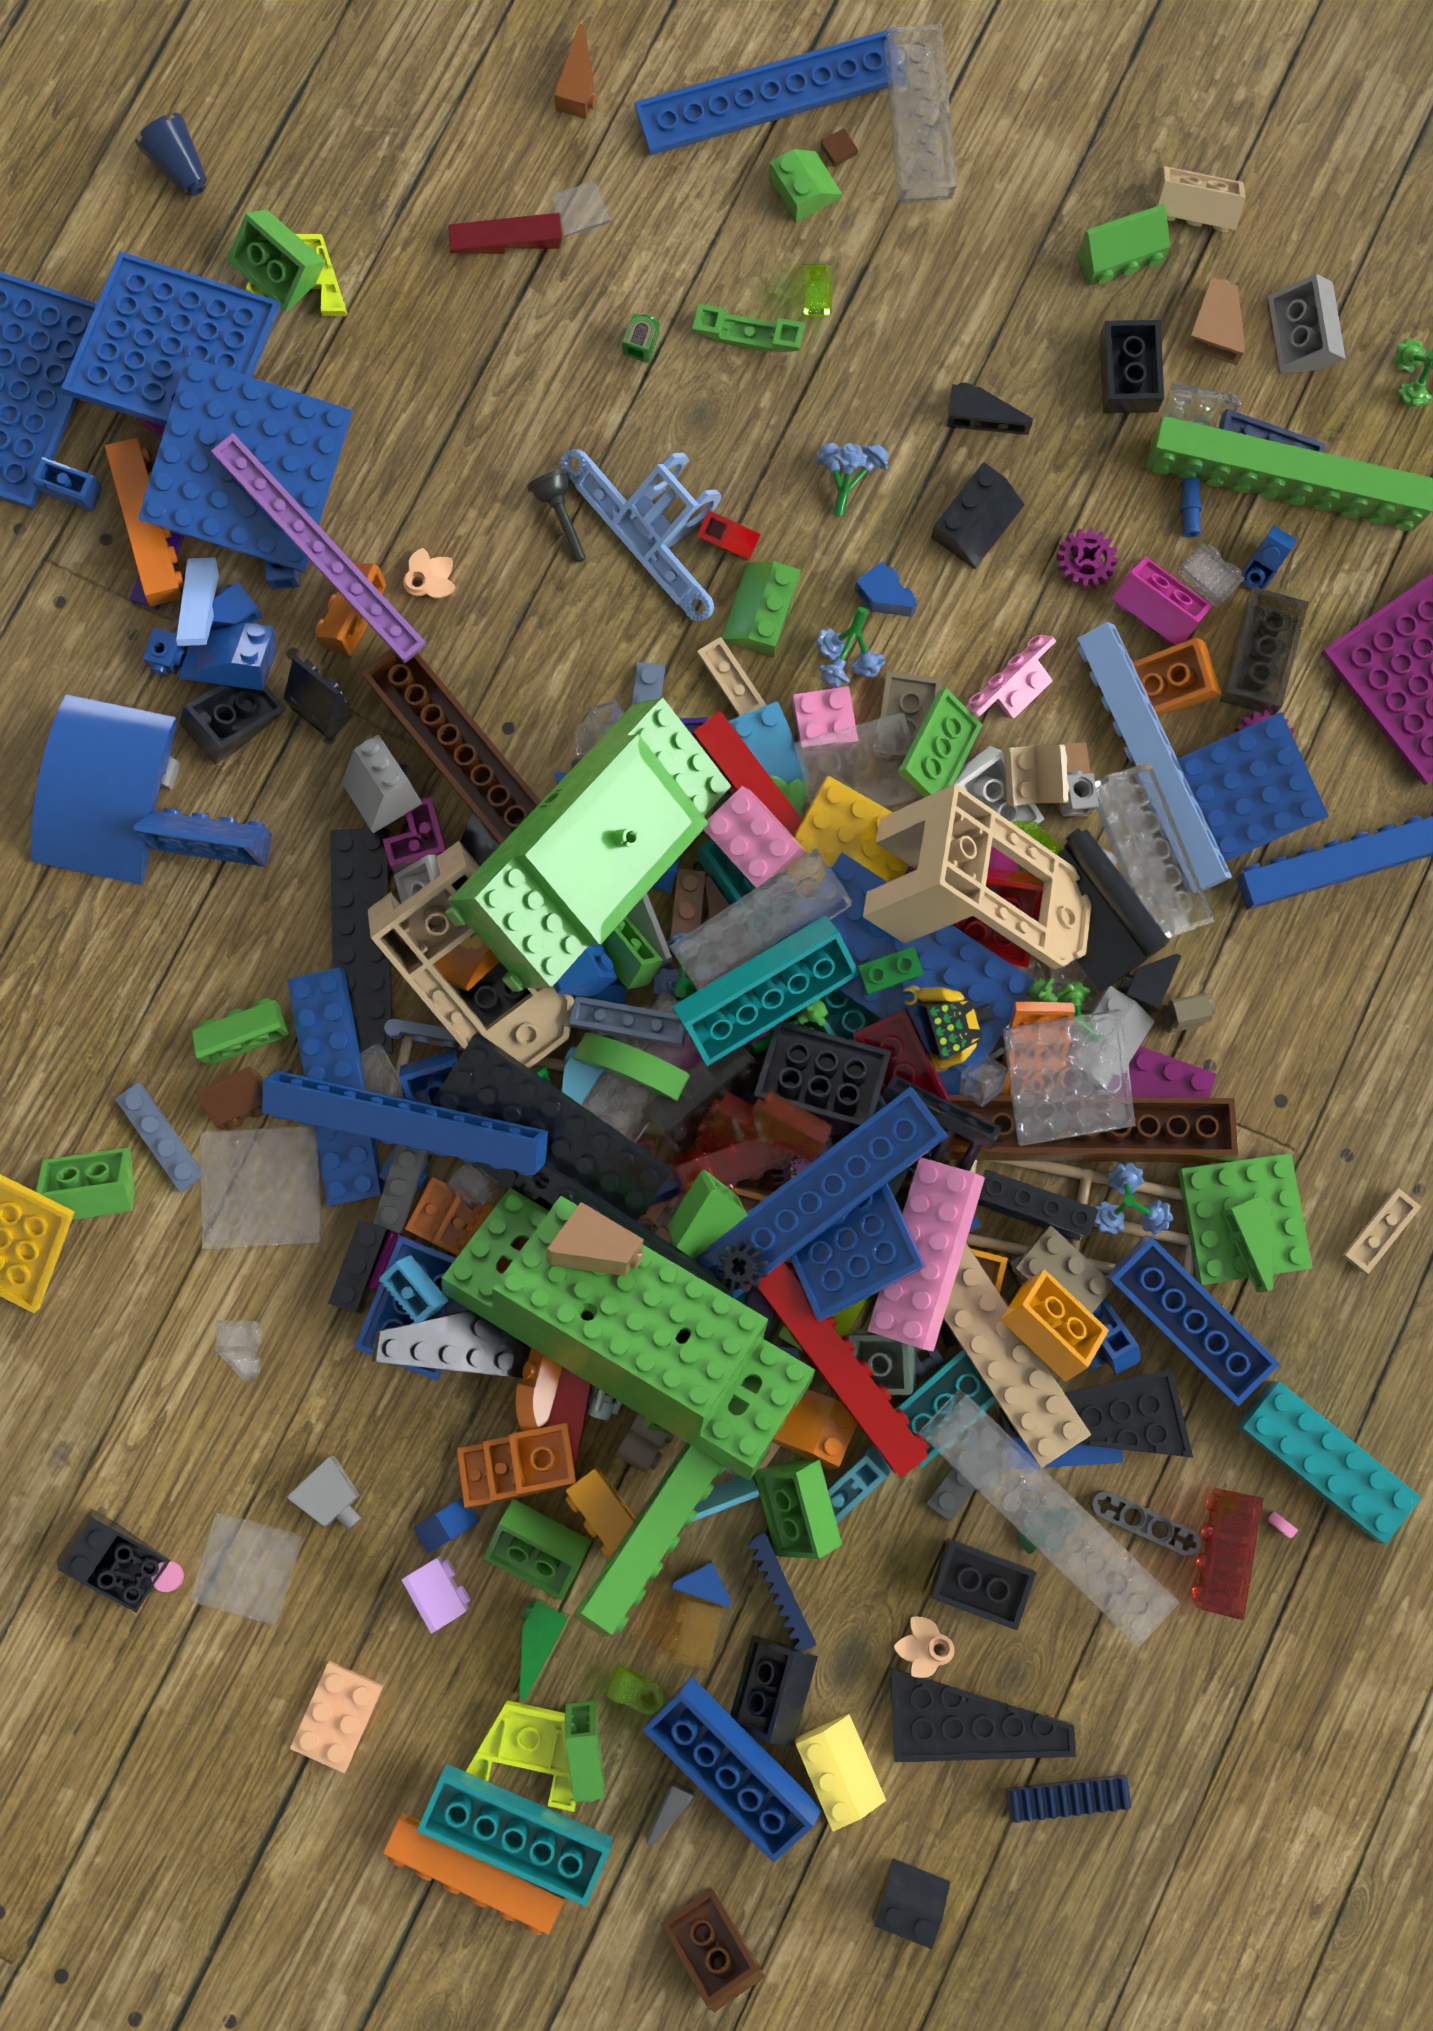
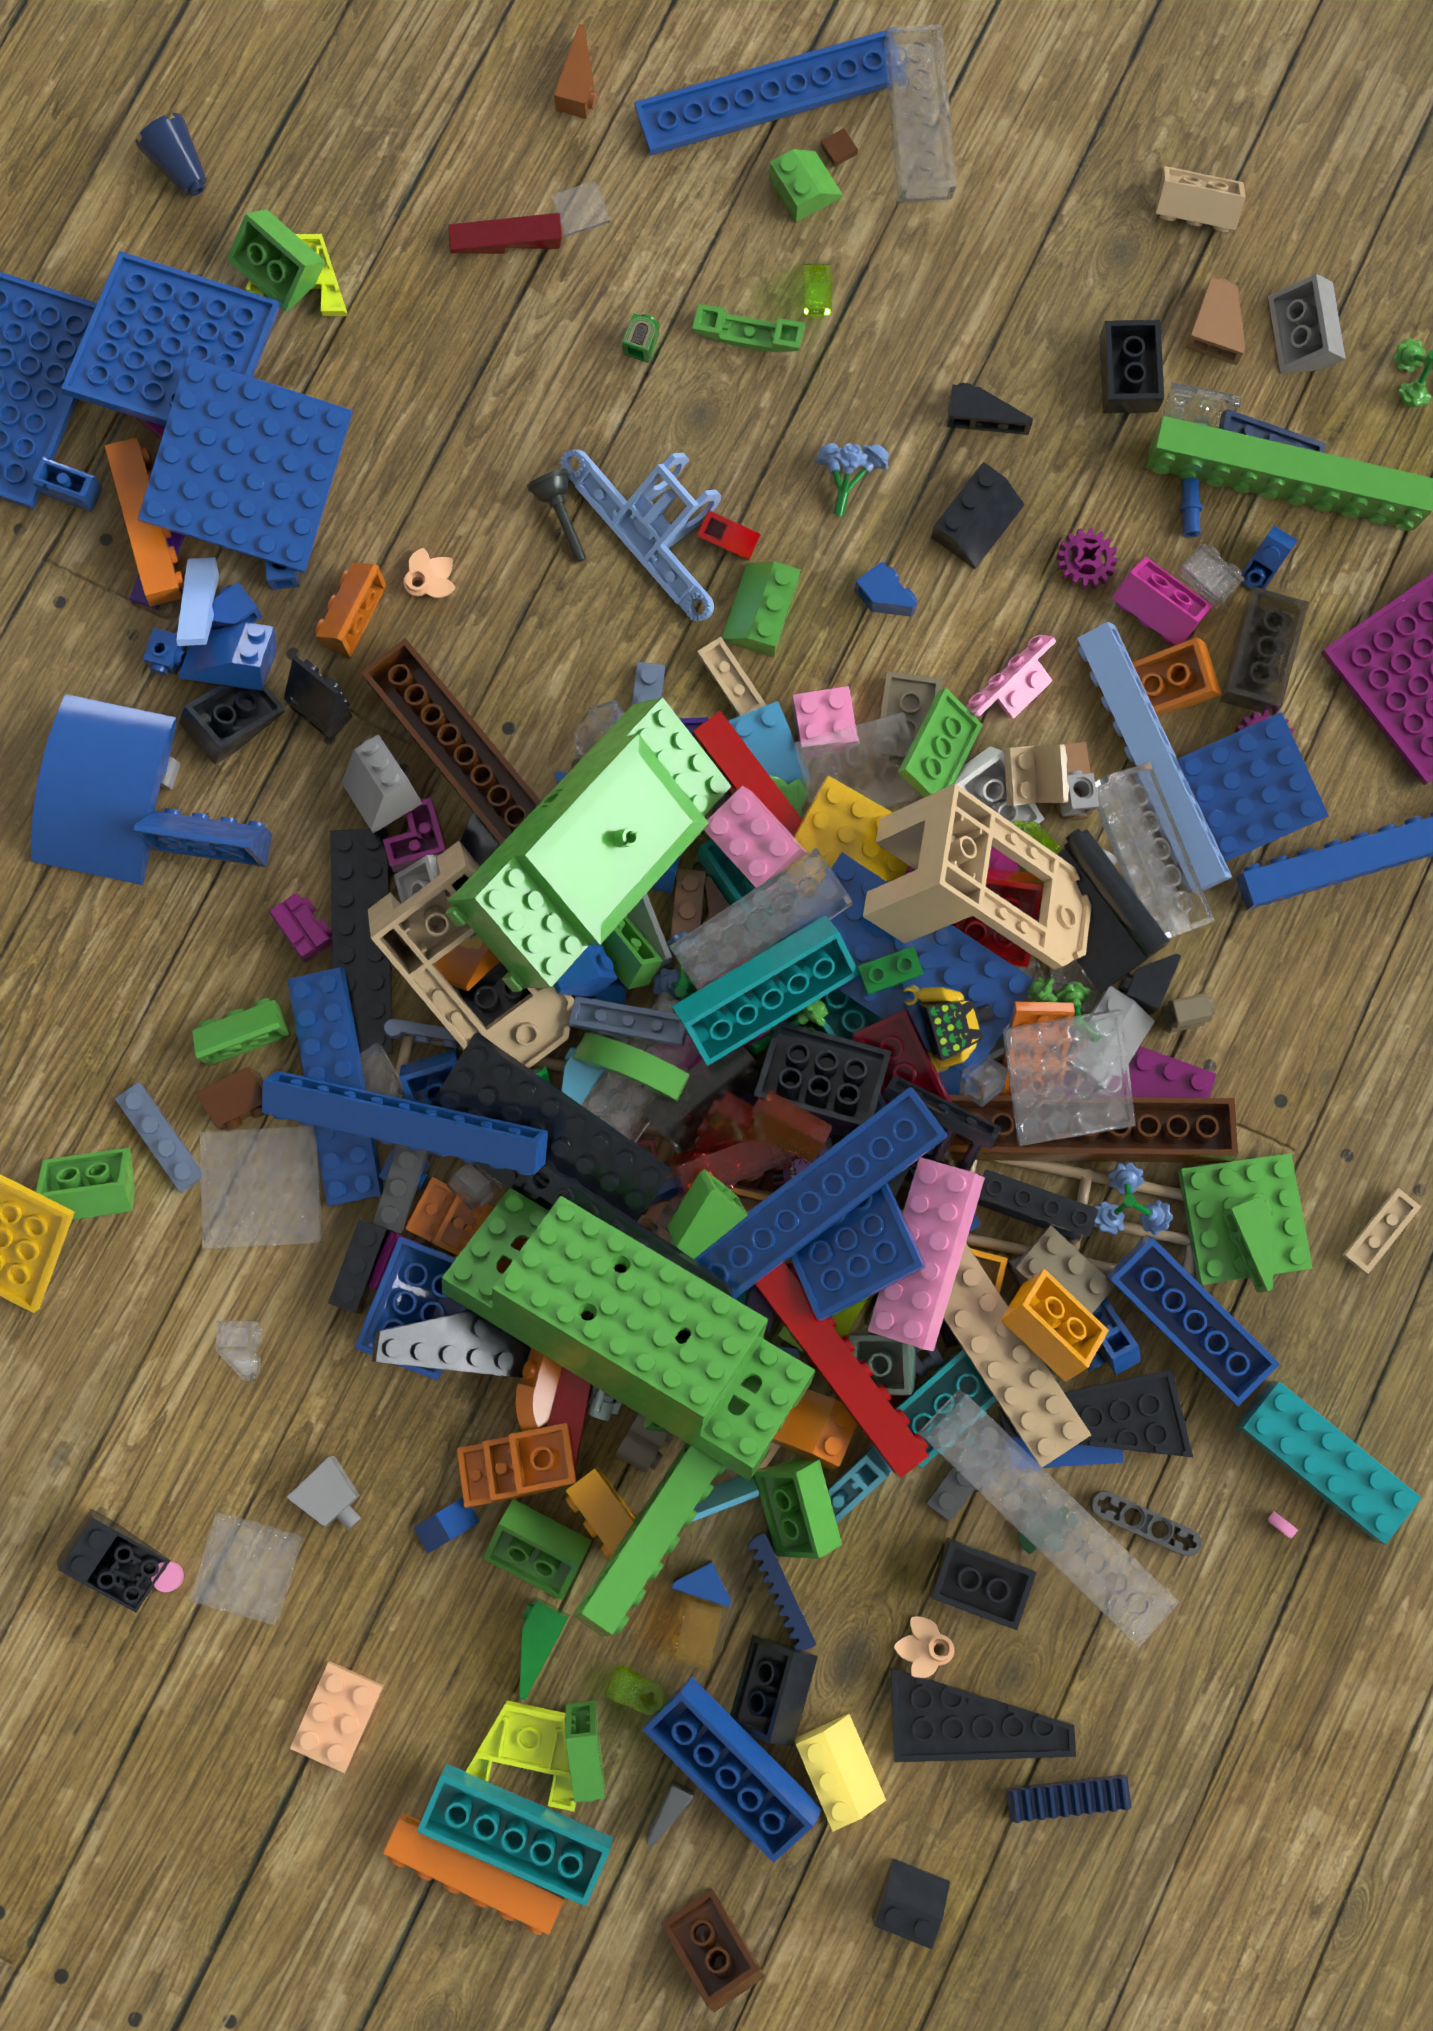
medium lavender plate [211,433,426,664] -> none
dark azure brick [379,1255,449,1324] -> none
lavender slope [401,1555,470,1634] -> none
medium nougat slope [546,1202,645,1276] -> none
black gear [717,1240,769,1292] -> none
medium blue plant [816,607,885,688] -> none
bright green slope [1078,204,1170,286] -> none
clear red slope [1192,1487,1264,1620] -> none
none -> magenta brick [269,893,333,962]

